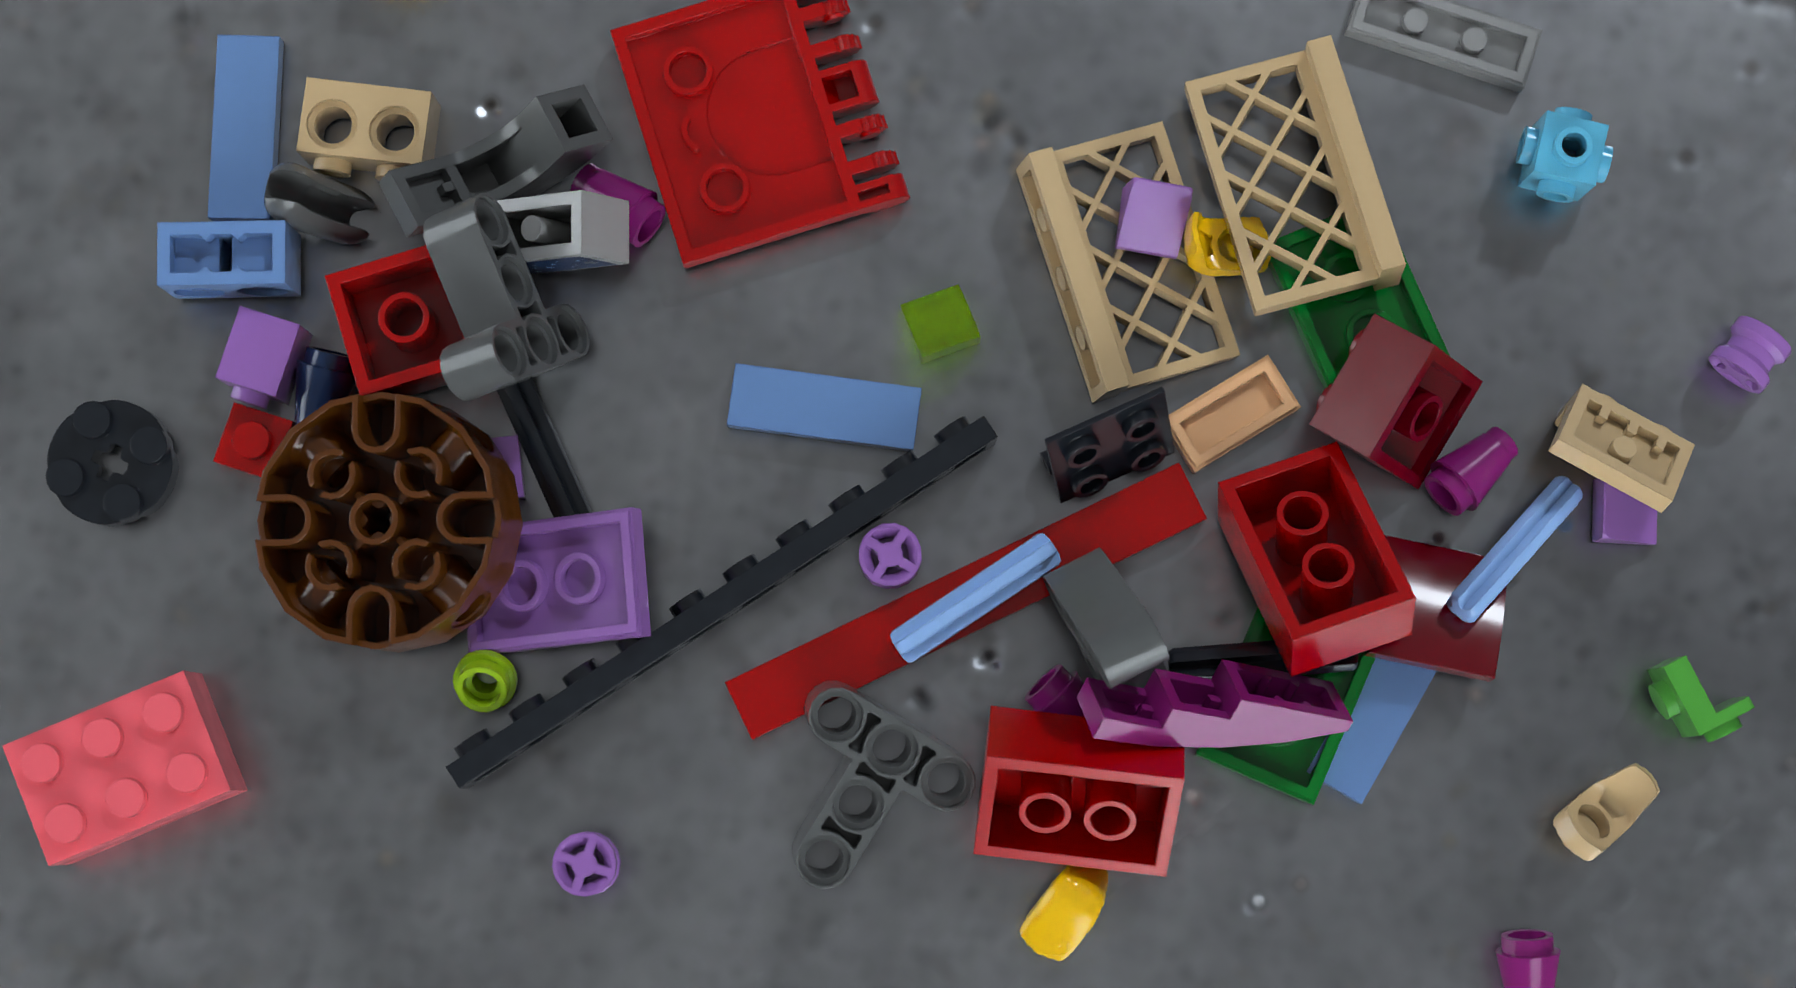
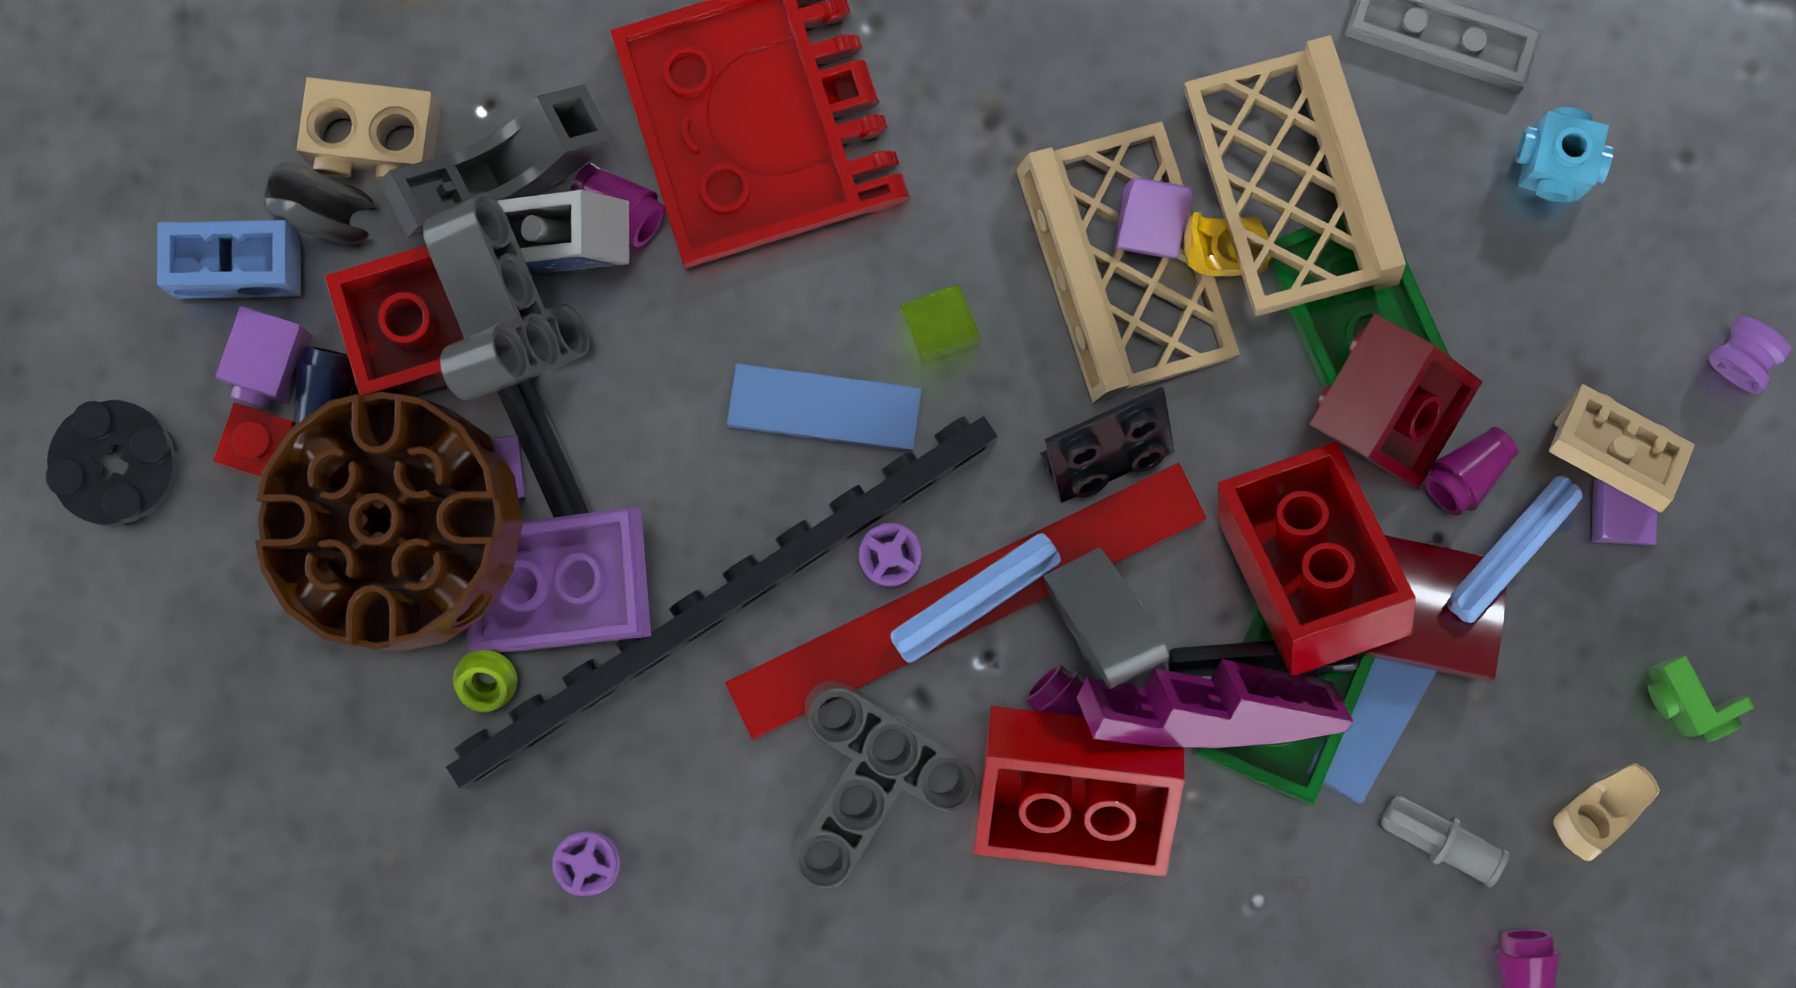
coral brick [2,670,248,866] -> none
medium blue tile [208,34,284,221] -> none
yellow hair [1019,865,1108,961] -> none
light nougat tile [1169,355,1301,474] -> none
none -> light grey axle [1381,796,1509,888]

